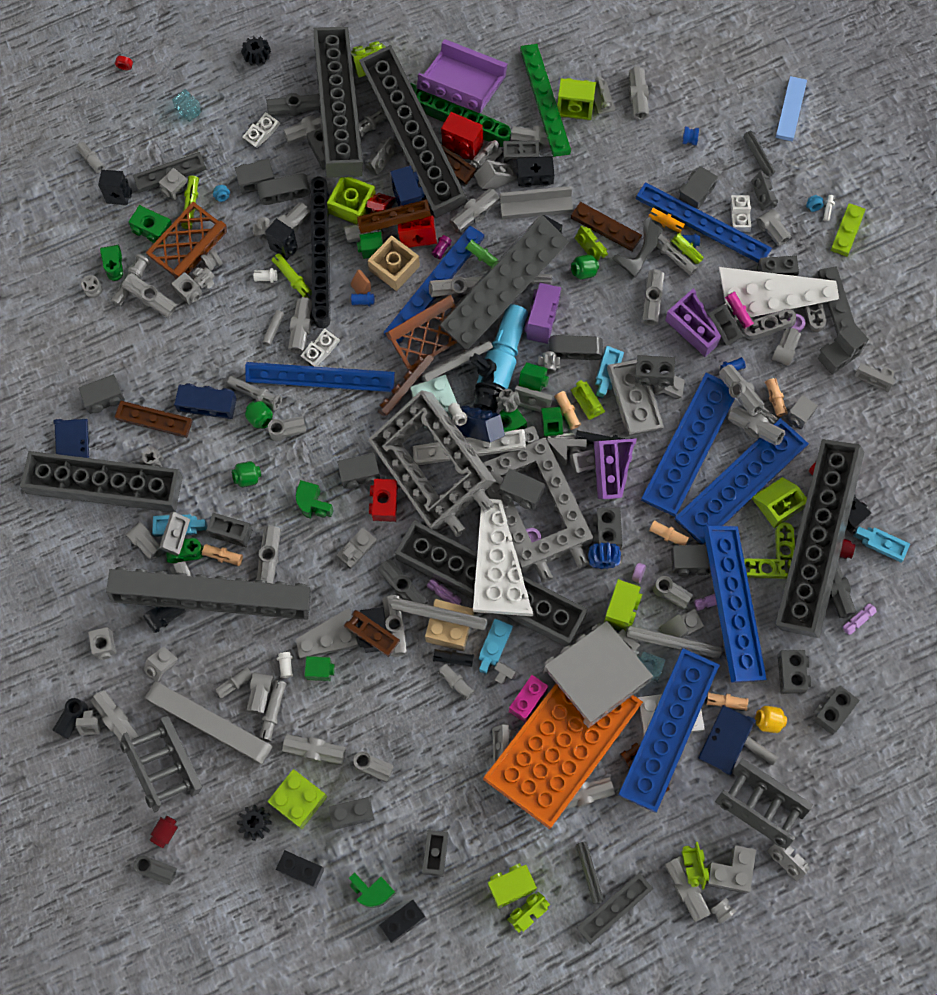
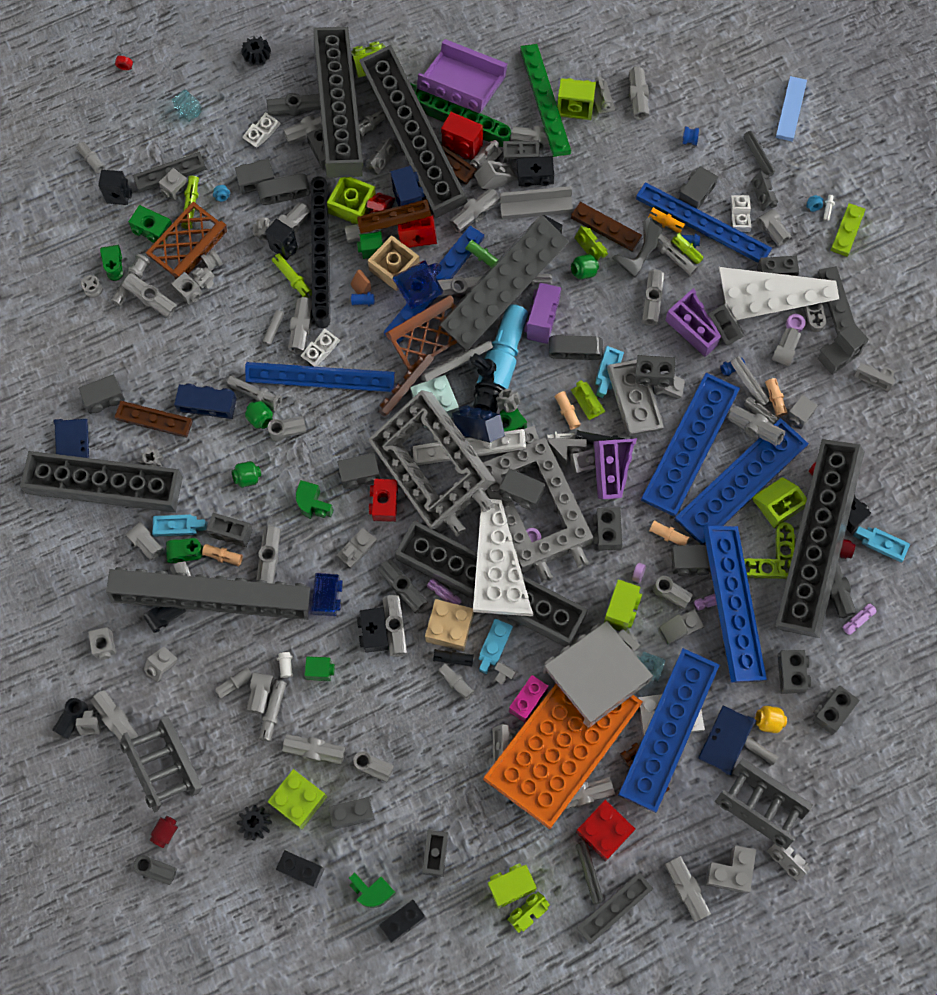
light grey beam [144,681,273,764] -> none
light grey hinge [159,512,190,556] -> none
white pin [254,268,278,283] -> none
light grey wing [296,608,358,660] -> none
reddish brown plate [343,610,400,657] -> none
light grey axle [391,598,487,630] -> none
magenta pin [431,235,452,259] -> none
white pin [448,403,467,426] -> none
light grey hinge [515,386,553,412] -> none
green brick [519,362,549,392] -> none
light grey gear [538,351,560,374] -> none
green brick [541,407,563,436] -> none
blue gear [588,542,621,569] -> none
light grey axle [626,626,722,658] -> none
lime hinge [681,842,709,890] -> none
light nougat pin [706,692,748,711] -> none
light grey wheel [710,898,737,924] -> none
light grey piece [719,364,764,416] -> none
dark pink pin [725,291,754,329] -> none
light grey beam [743,309,796,340] -> none
none -> clear blue brick [311,573,343,616]
none -> clear blue tile [392,260,444,309]
none -> red brick [576,800,635,862]
none -> light grey axle [731,356,769,406]

